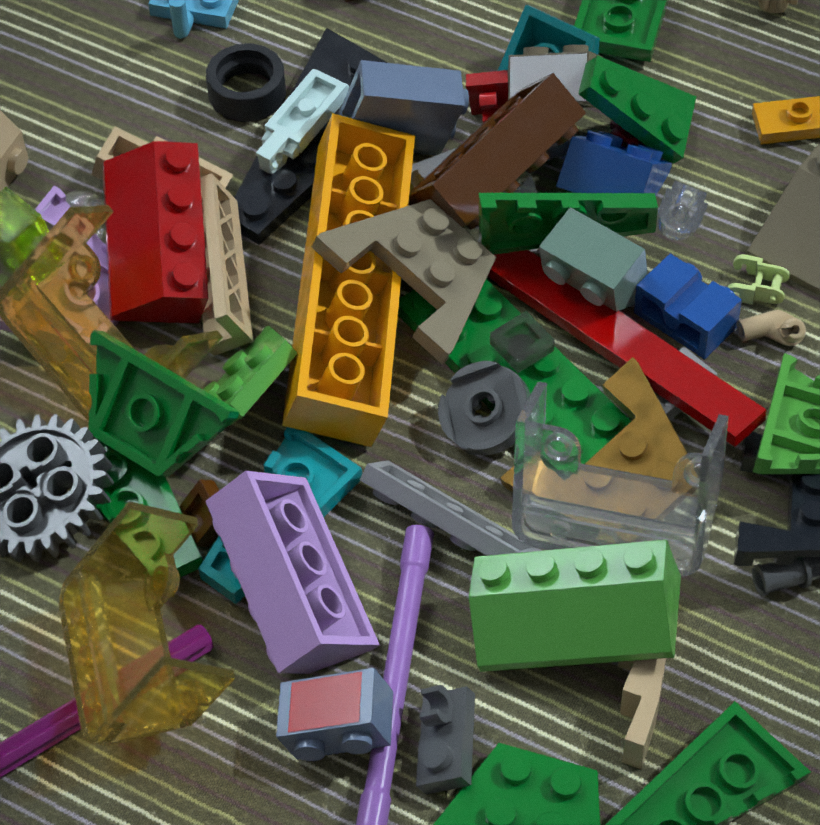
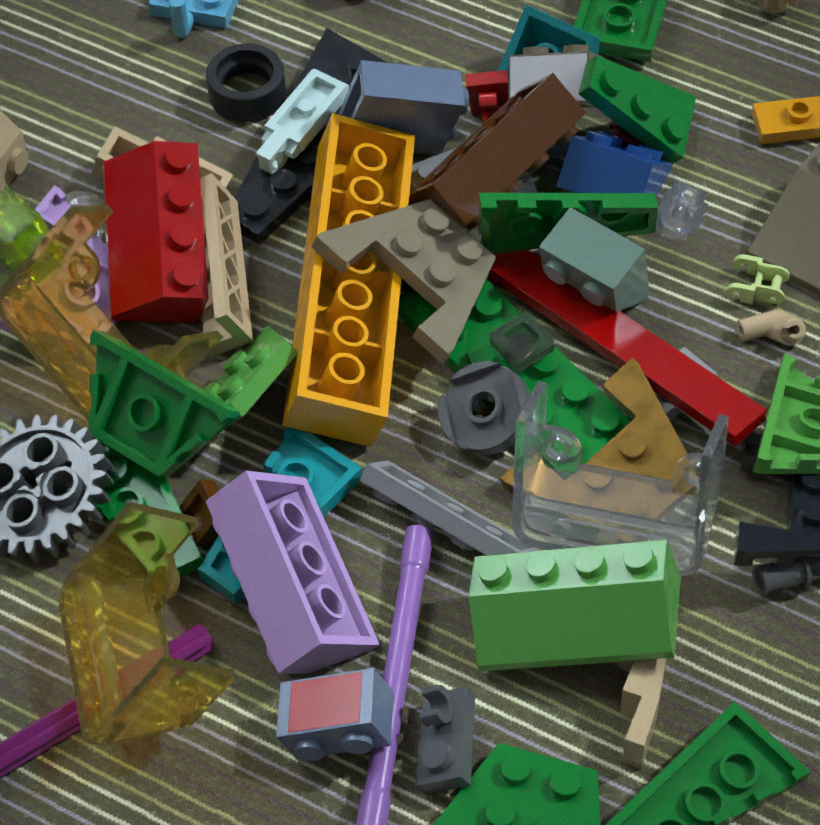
blue brick [634,253,742,360] -> none

